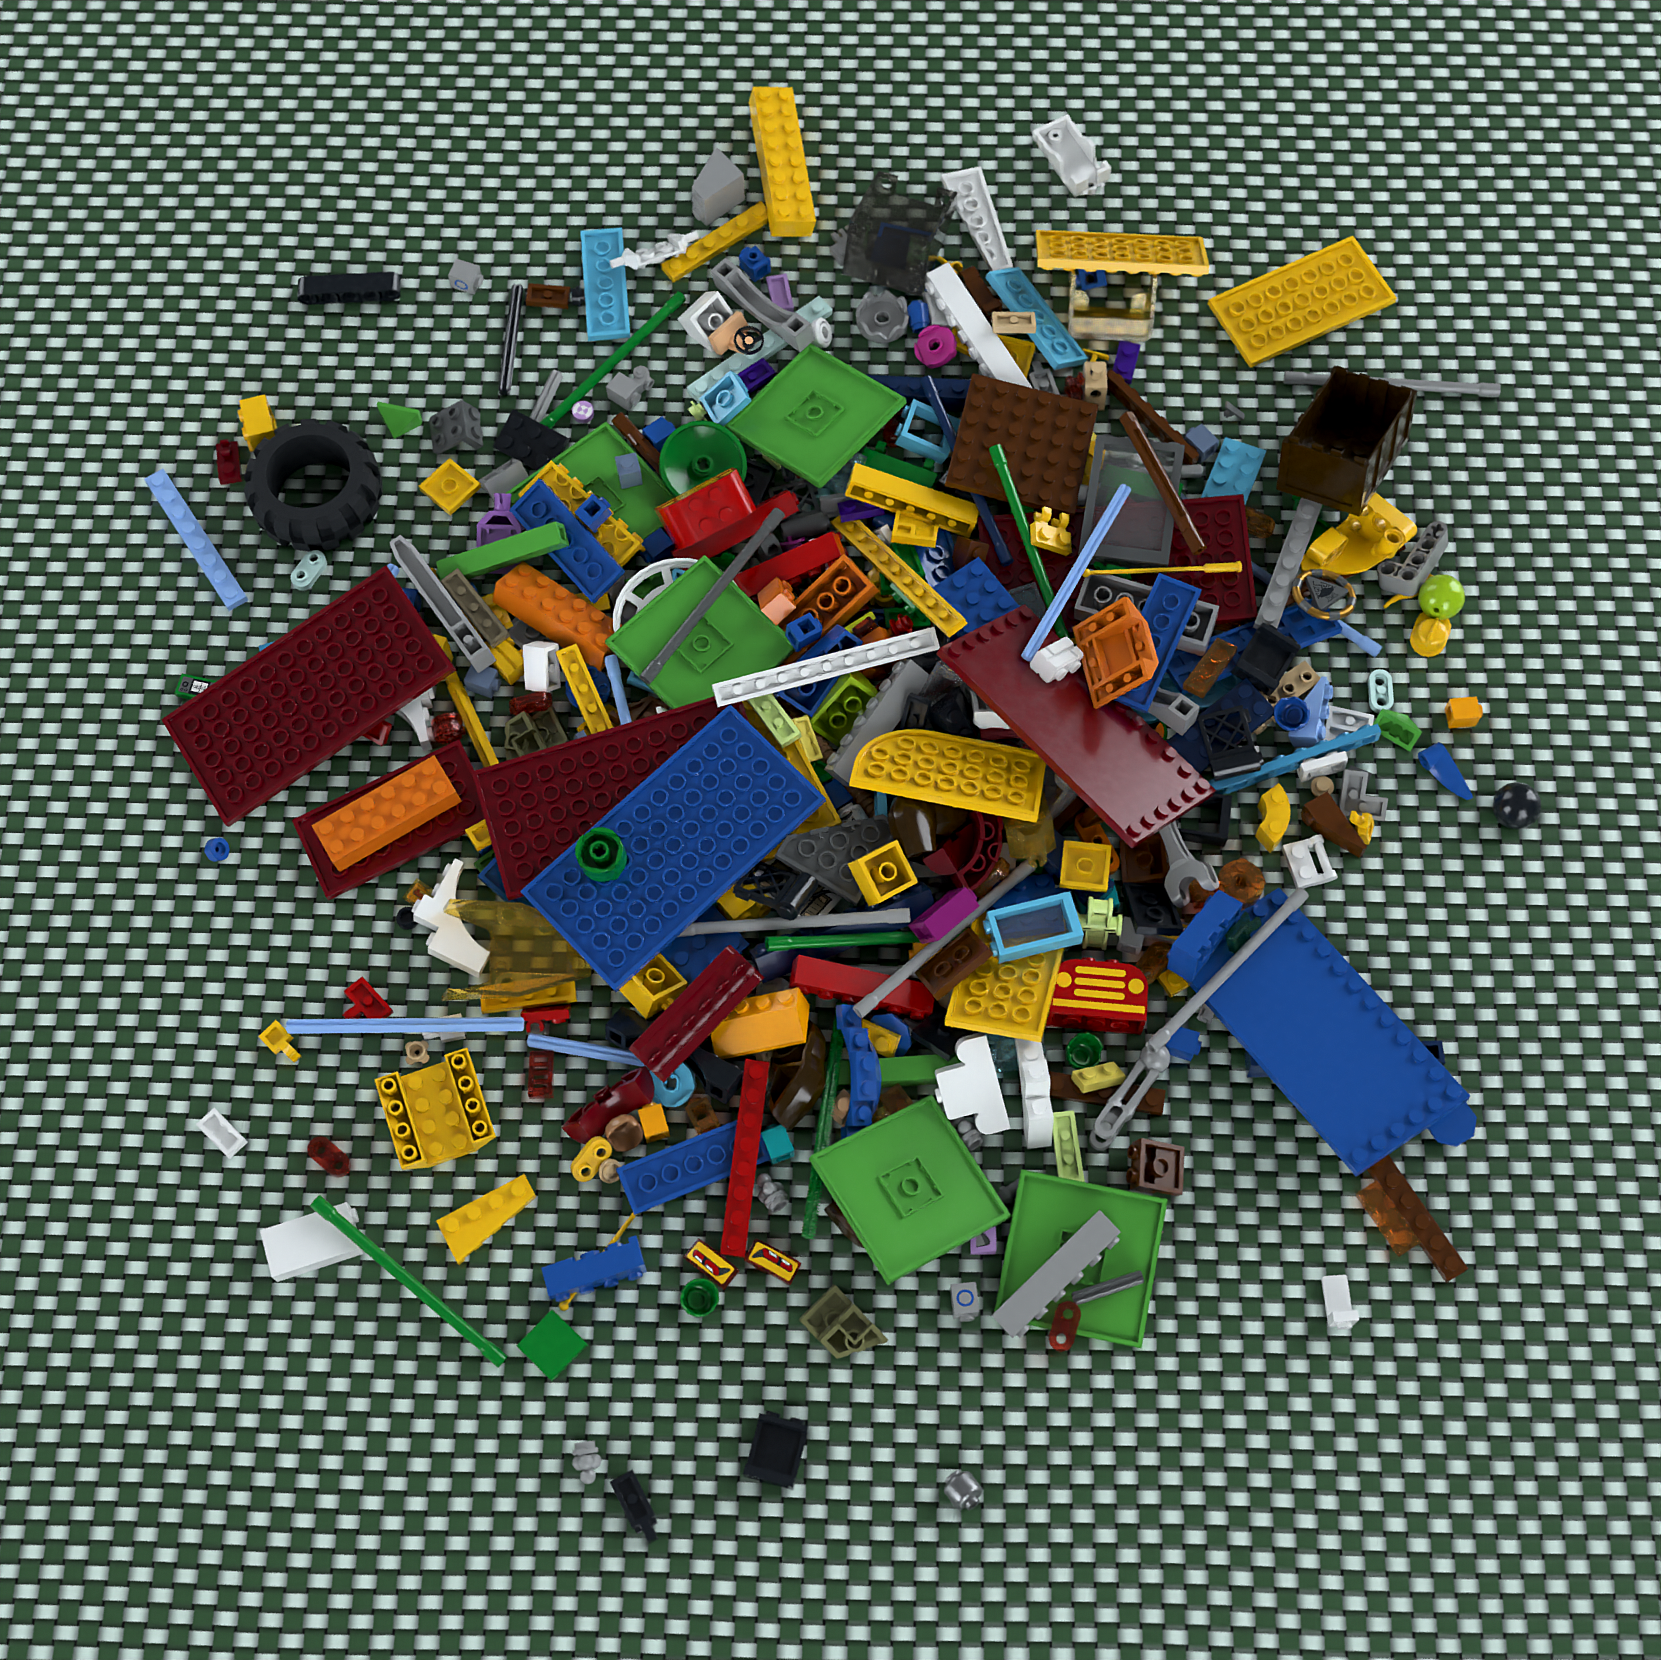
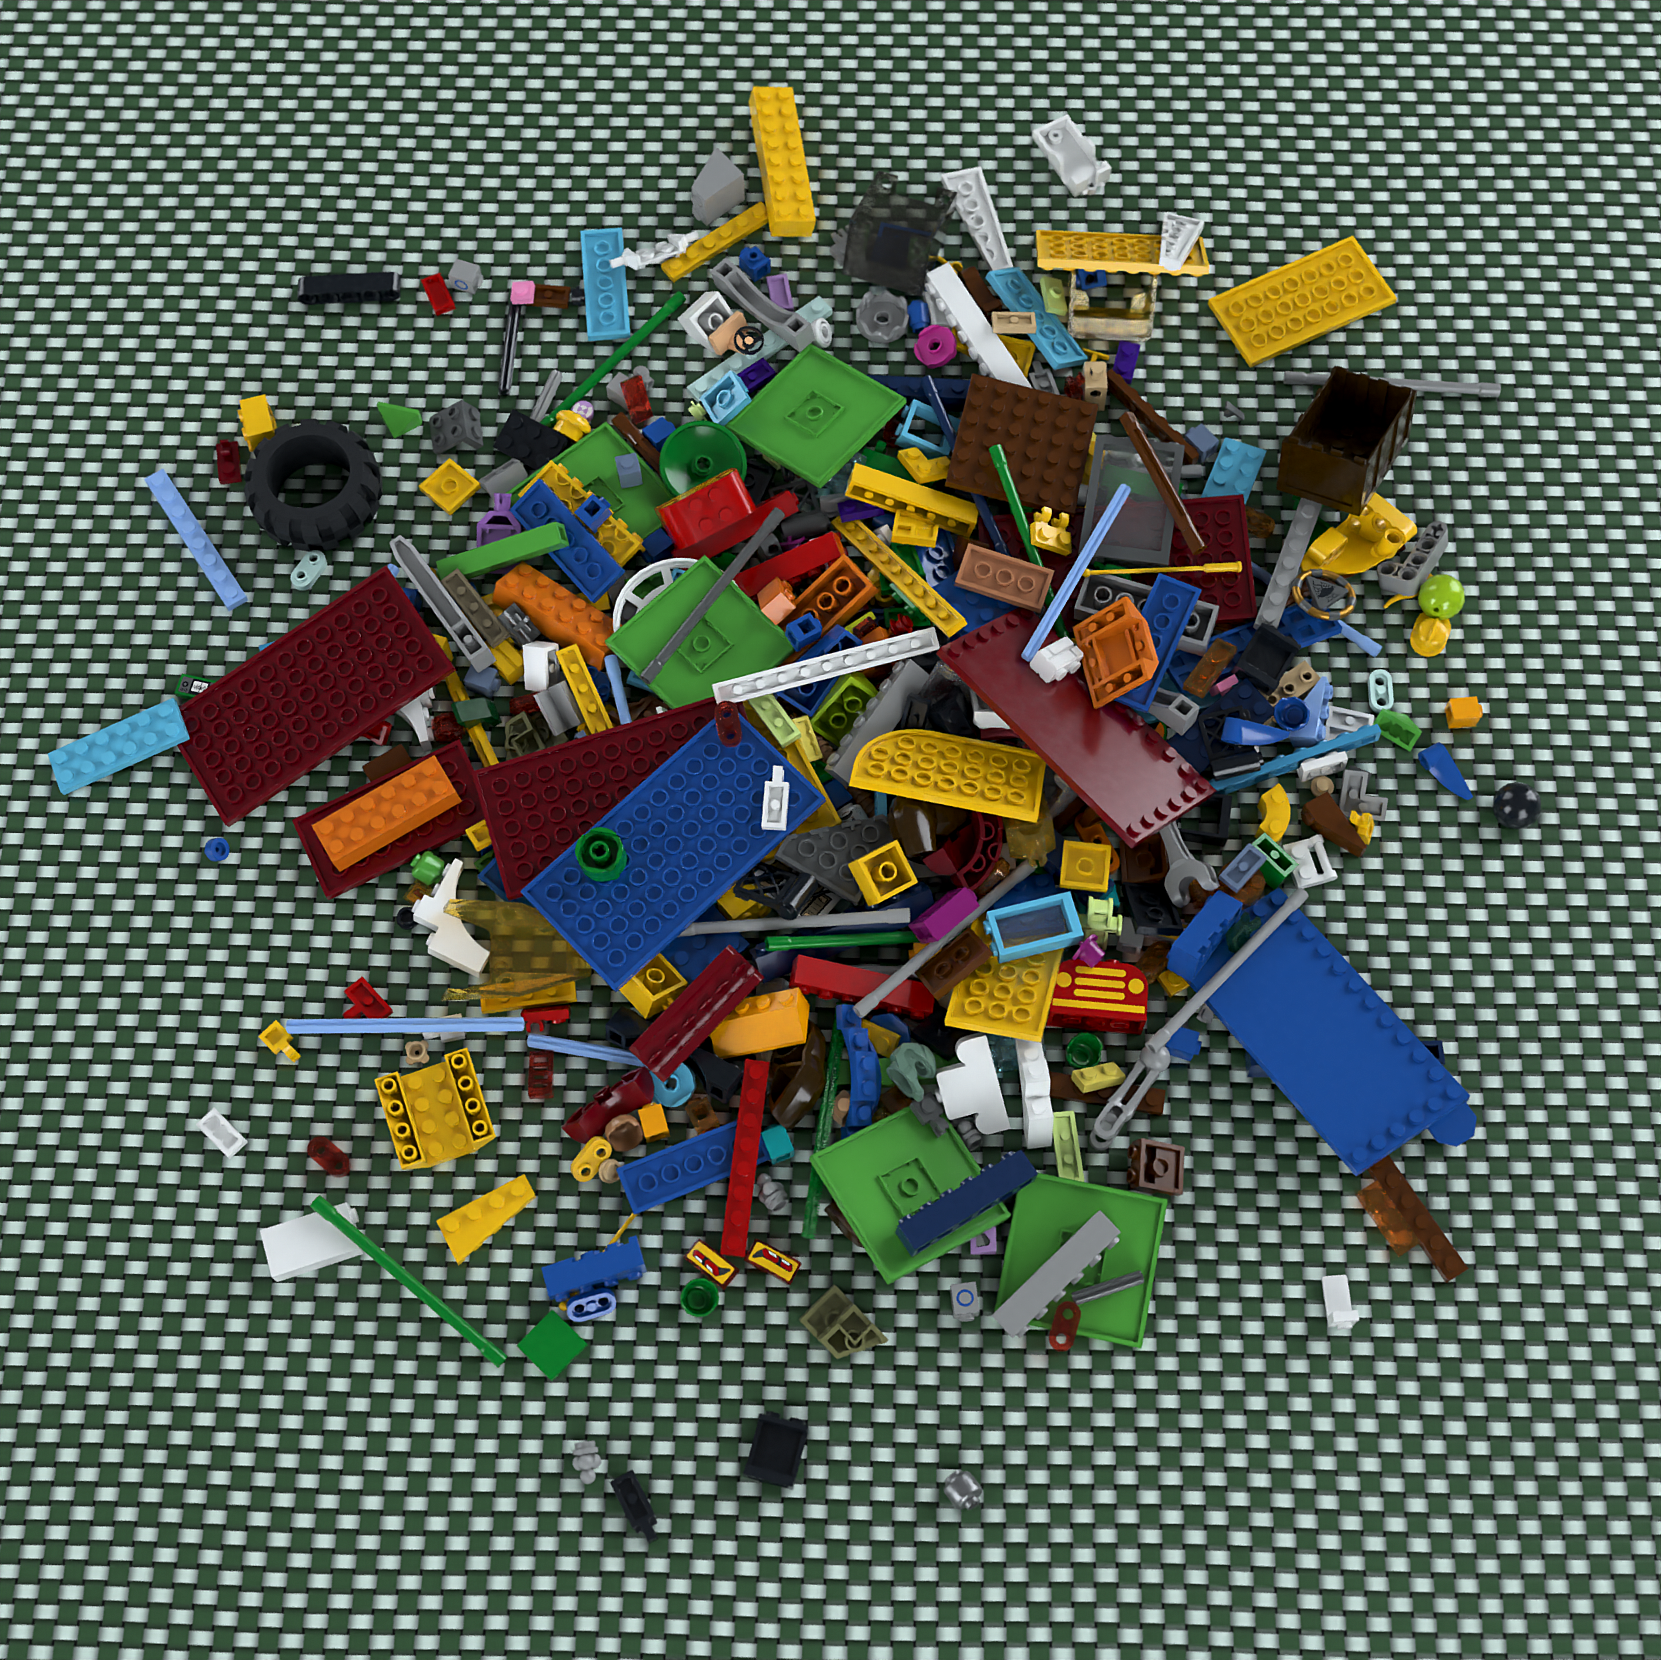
none -> medium azure plate [47,698,190,795]
none -> reddish brown slope [362,744,412,782]
none -> bright green head [410,851,445,886]
none -> red tile [421,273,456,316]
none -> dark green slope [451,697,502,729]
none -> dark grey hips [497,603,541,647]
none -> bright pink plate [510,281,535,304]
none -> light grey panel [534,680,584,737]
none -> yellow piece [553,410,591,443]
none -> plate [566,1288,616,1322]
none -> clear red plate [620,375,654,424]
none -> clear red plate [714,701,743,747]
none -> white plate [761,766,790,830]
none -> sand green helmet [886,1043,937,1102]
none -> dark blue brick [895,1149,1038,1257]
none -> yellow plate [897,447,951,484]
none -> dark grey plate [909,1092,950,1138]
none -> nougat plate [954,543,1054,613]
none -> yellowish green plate [1040,276,1068,316]
none -> magenta piece [1072,934,1106,968]
none -> white wing [1159,212,1205,271]
none -> bright pink plate [1208,674,1239,697]
none -> sand blue plate [1218,843,1268,893]
none -> blue piece [1221,717,1290,745]
none -> green brick [1252,832,1299,890]

